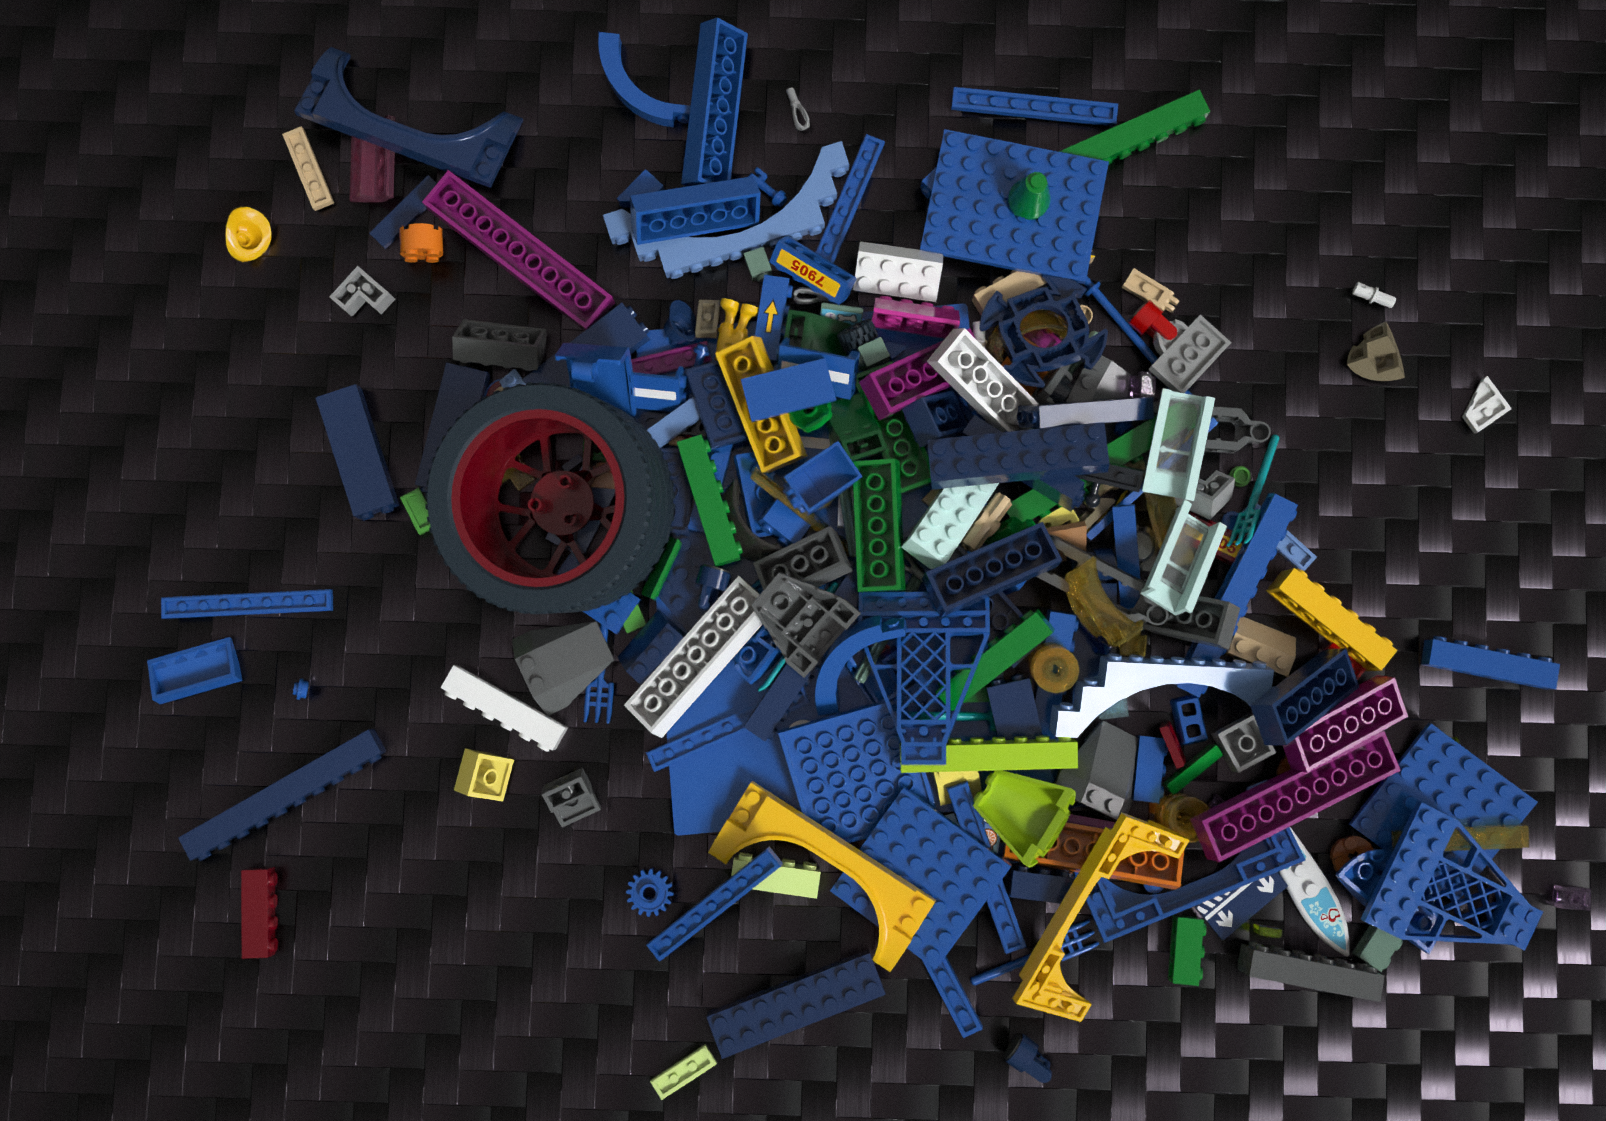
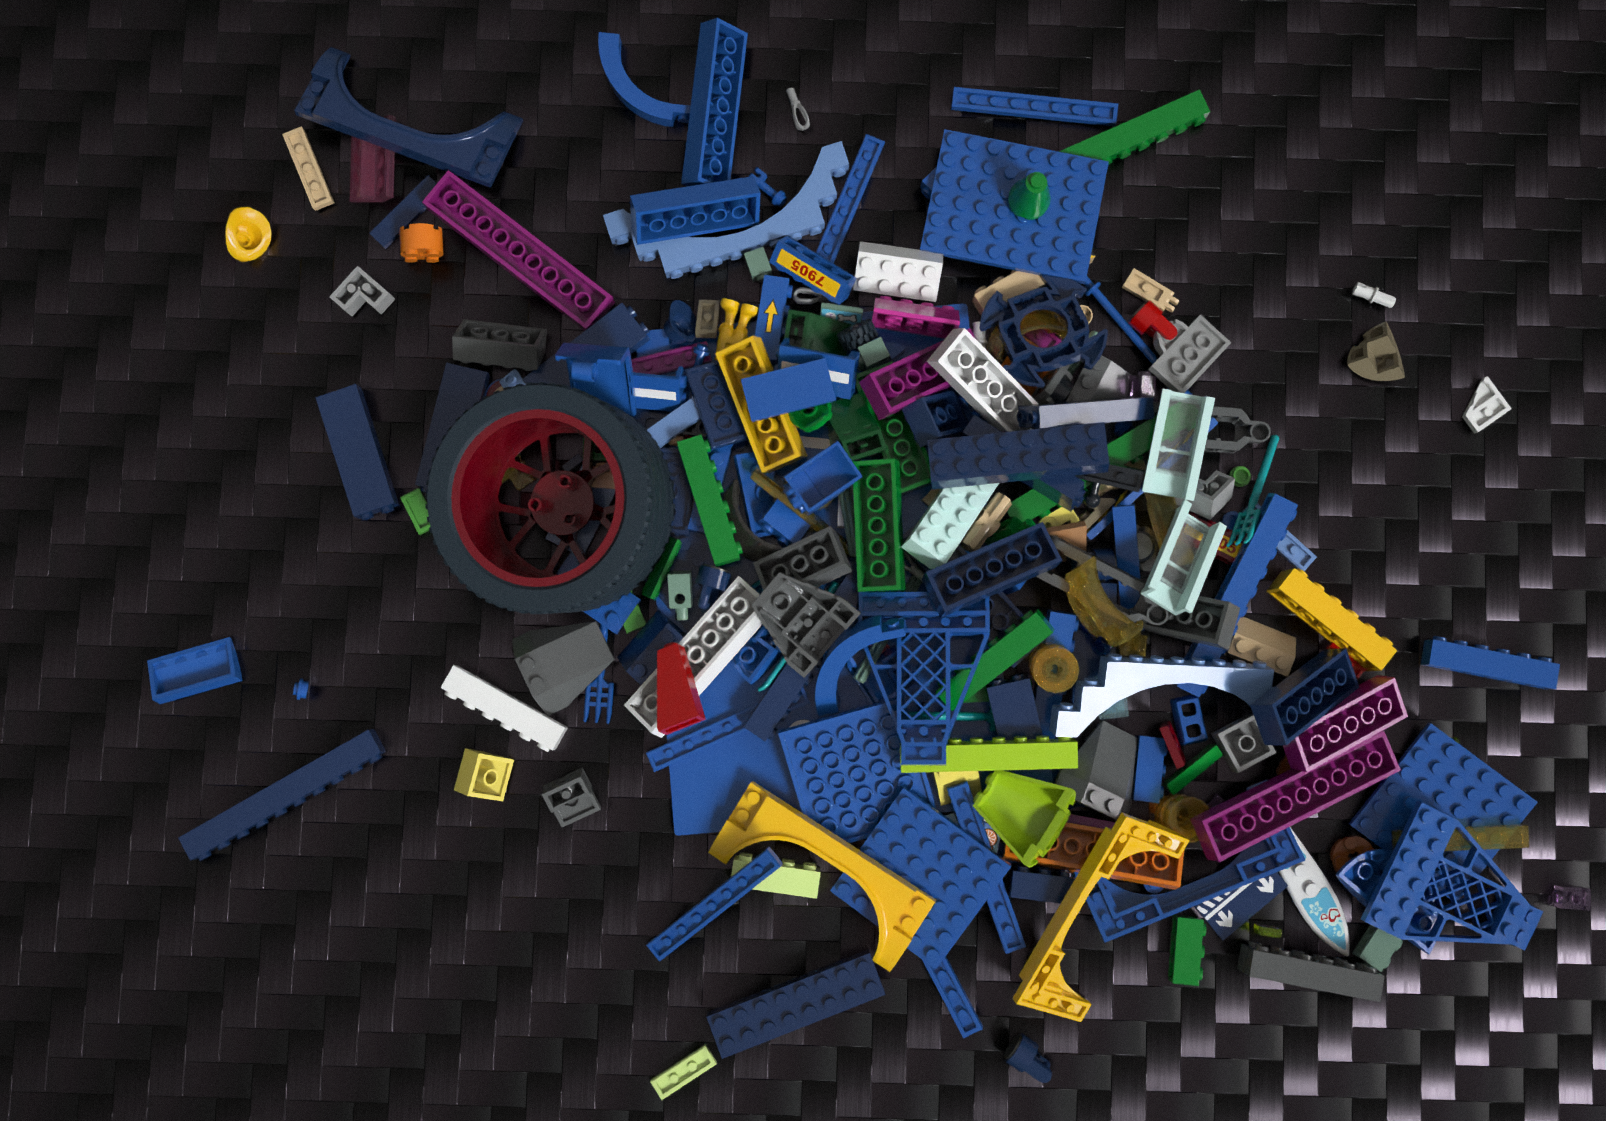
blue tile [161,589,333,619] -> none
dark red brick [241,867,278,959] -> none
blue slope [617,169,665,208] -> none
blue gear [626,868,674,917] -> none
blue piece [970,920,1099,986] -> none
none -> red slope [657,642,706,735]
none -> sand green torso [668,570,693,620]

